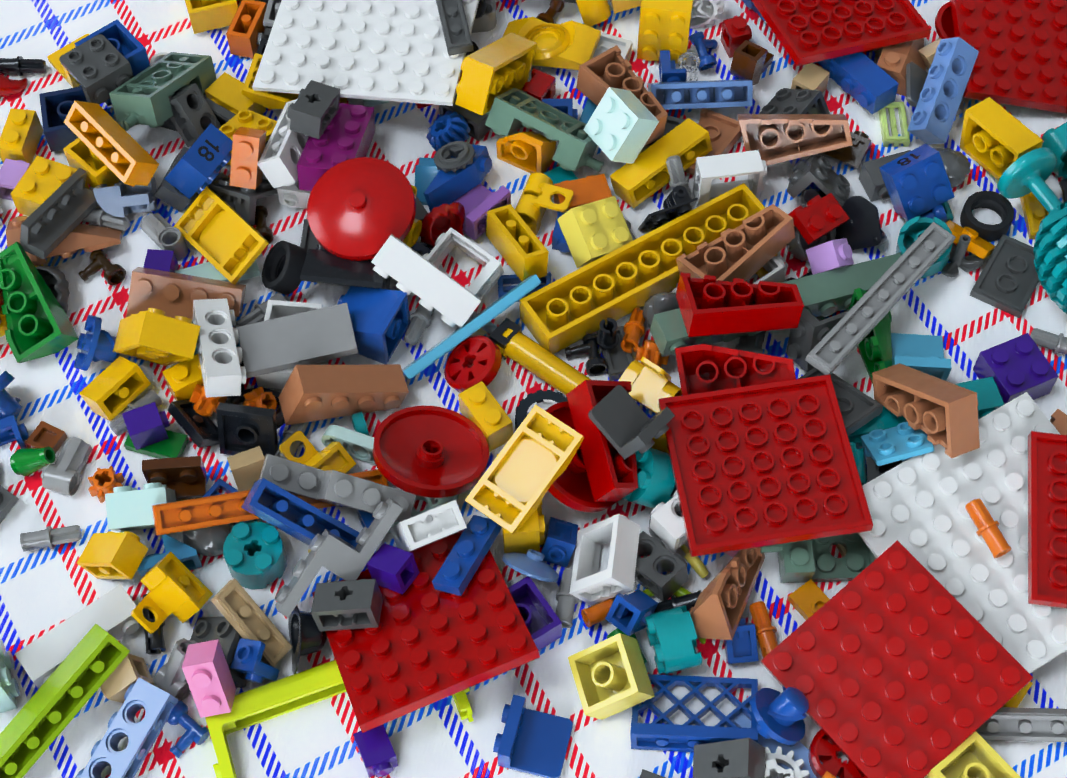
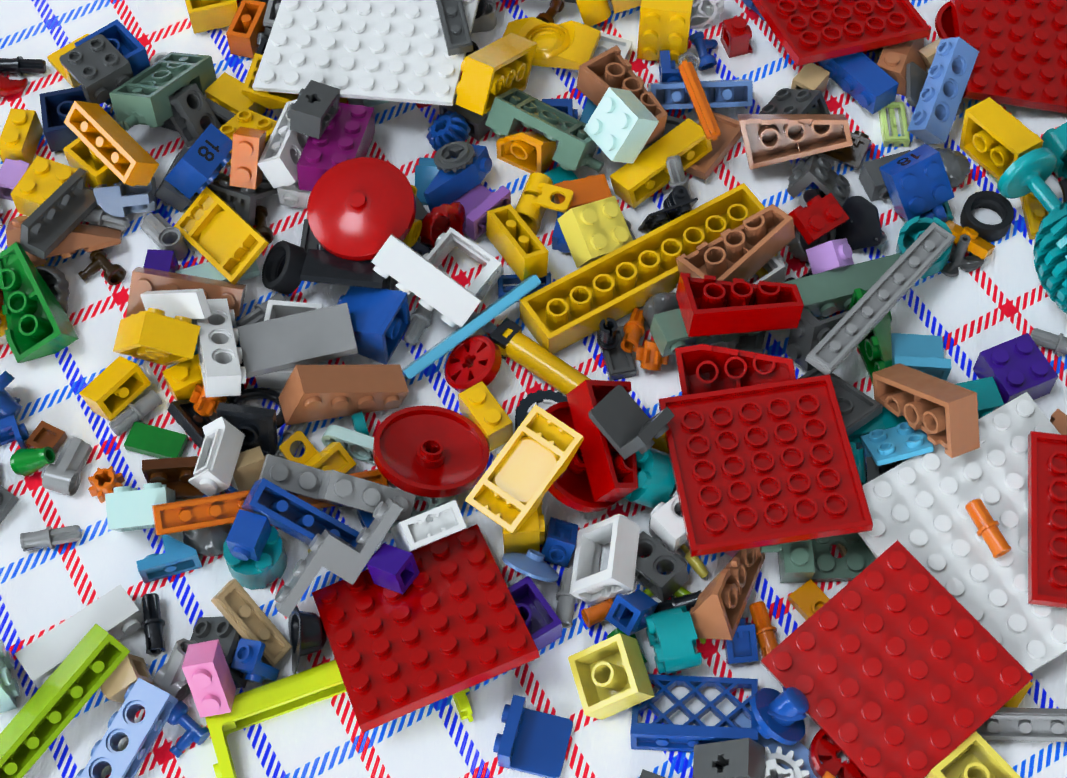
blue plate [74,315,120,371] -> none
yellow brick [77,531,149,579] -> none
dark purple brick [122,402,170,450] -> none
yellow piece [131,551,213,634] -> none
orange gear [243,387,277,409] -> none
dark grey brick [311,579,384,631] -> none
dark purple brick [353,724,398,778] -> none
blue plate [432,515,502,596] -> none
red brick [522,68,556,101] -> none
black piece [564,334,608,376] -> none
yellow piece [618,357,682,414] -> none
white window [692,150,767,207] -> none
reddish brown brick [730,40,774,85] -> none
dark grey tile [969,234,1039,318] -> none
none -> white tile [140,289,211,319]
none -> white window [188,416,245,496]
none -> blue brick [226,509,272,561]
none -> orange axle [678,60,721,141]

